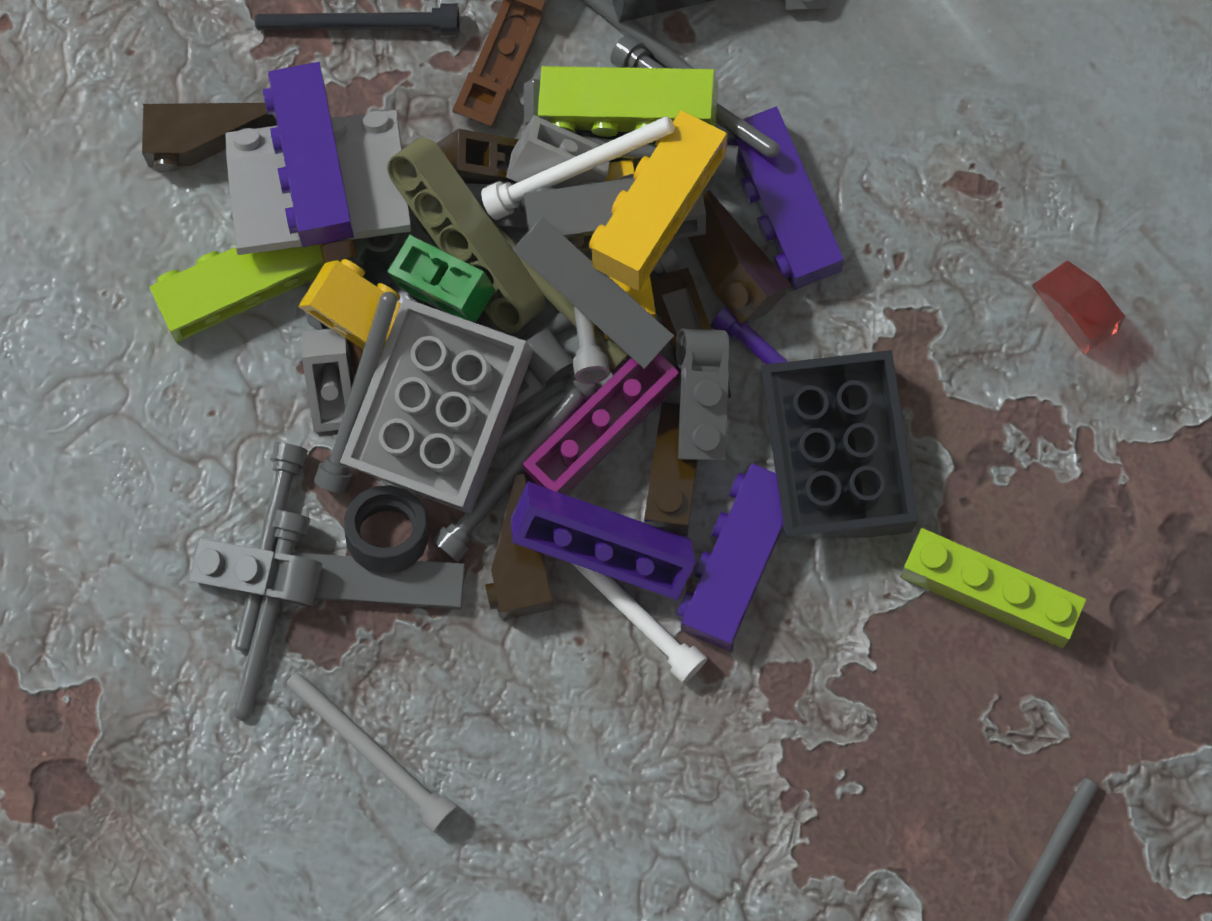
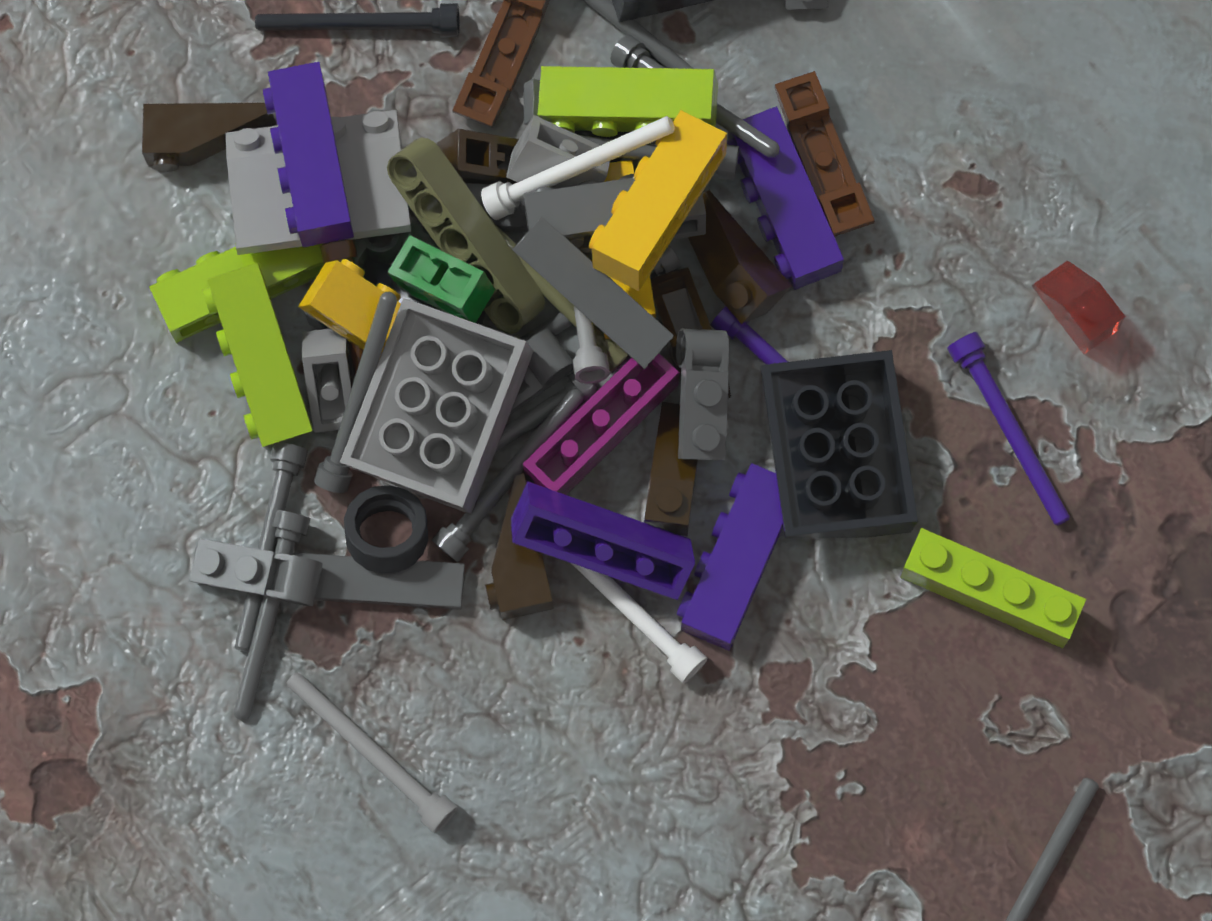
none -> lime brick [202,263,313,447]
none -> reddish brown slope [775,71,875,237]
none -> dark purple piece [947,332,1070,526]

